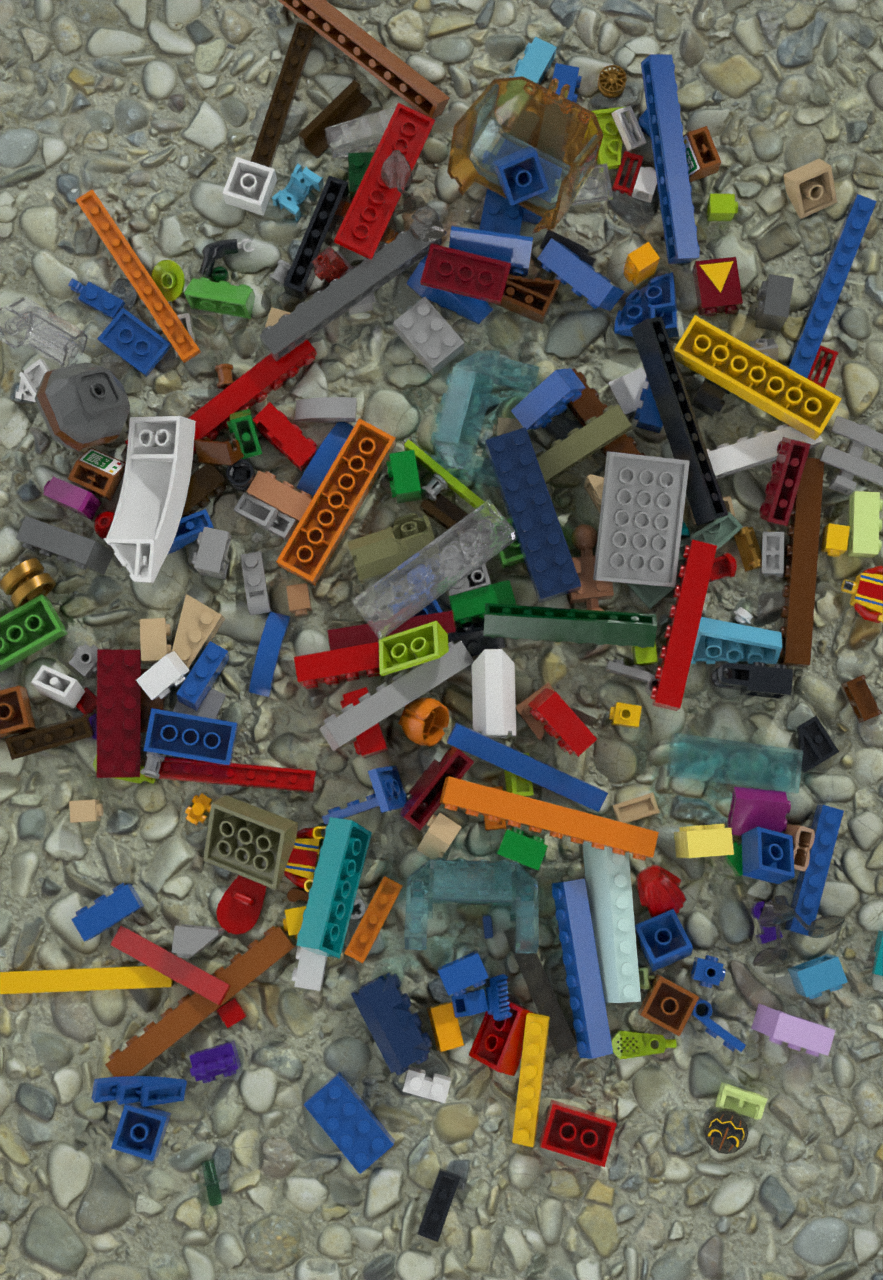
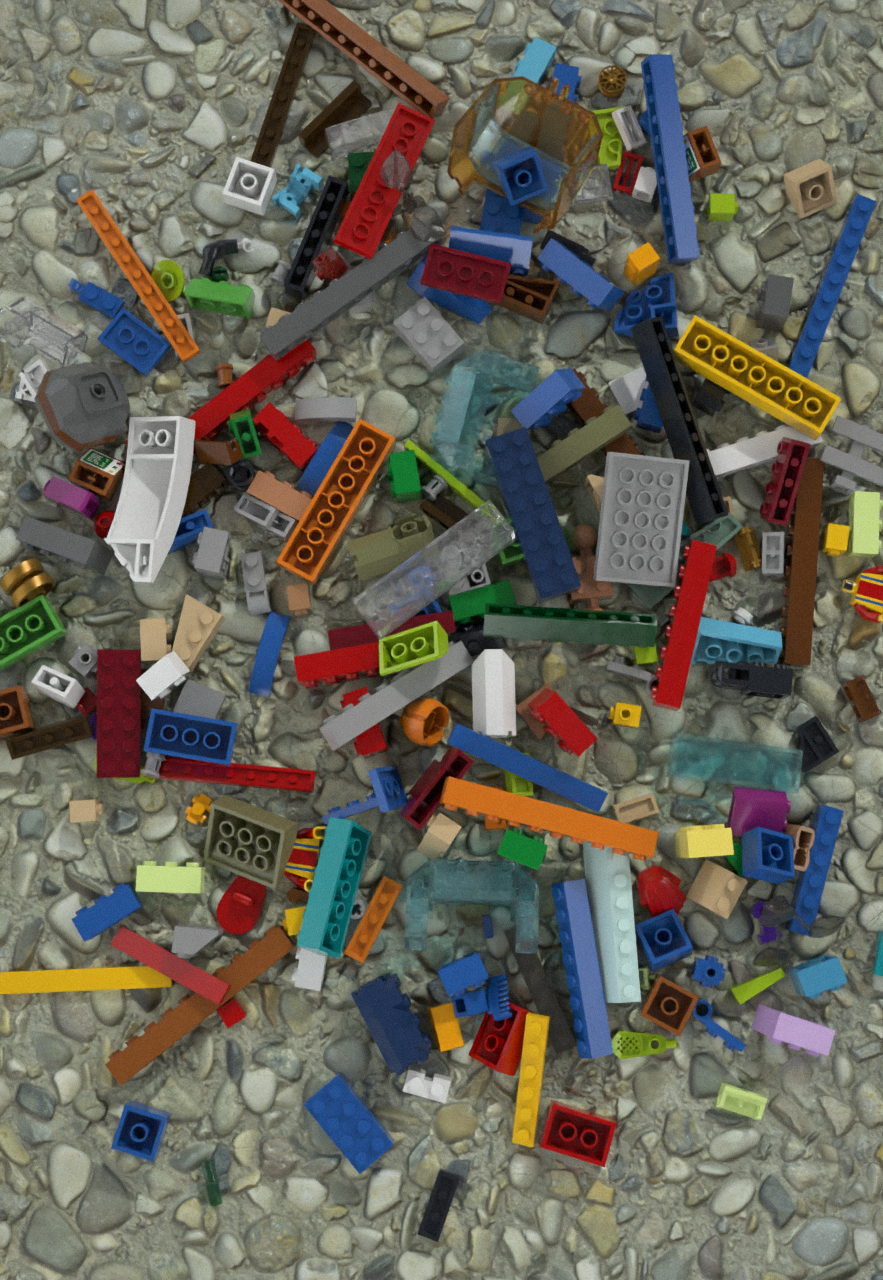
blue slope [92,1076,187,1107] -> none
blue brick [176,641,229,711] -> none
dark purple brick [189,1041,241,1083] -> none
dark red brick [692,257,743,317] -> none
clear smoke tile [703,1108,748,1154] -> none
red tile [807,345,839,388] -> none
none -> yellowish green brick [136,861,205,893]
none -> tan slope [685,859,748,919]
none -> lime piece [729,967,786,1005]

